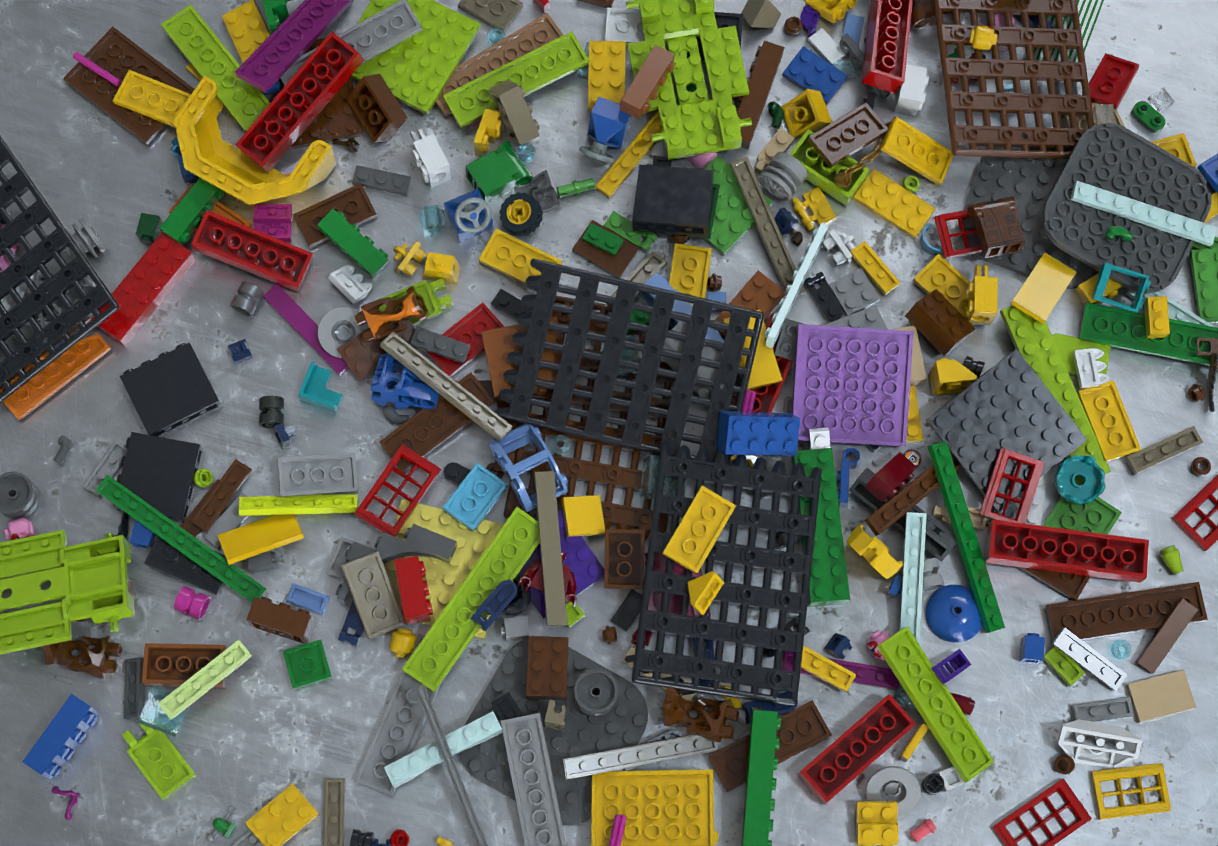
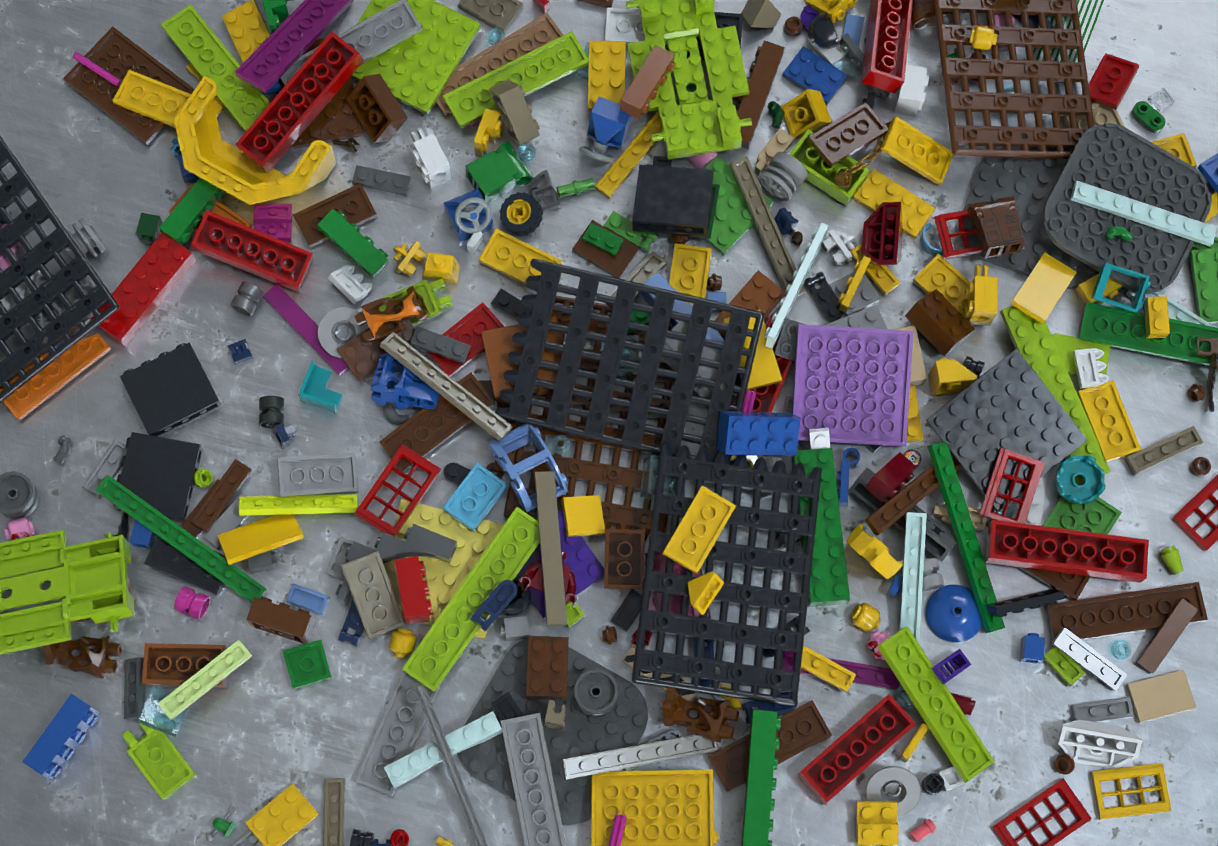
magenta piece [52,786,80,820] -> none
clear light blue head [420,205,446,233] -> none
yellow plate [791,187,837,232] -> none
dark blue tile [824,633,852,659] -> none
lime plate [902,176,920,193] -> none
clear brick [1092,104,1116,126] -> none
none -> white tile [467,232,483,254]
none -> black cylinder [808,11,841,49]
none -> yellow plate [838,256,871,313]
none -> yellow head [851,602,881,632]
none -> dark red wedge [861,202,903,265]
none -> black plate [986,589,1065,617]

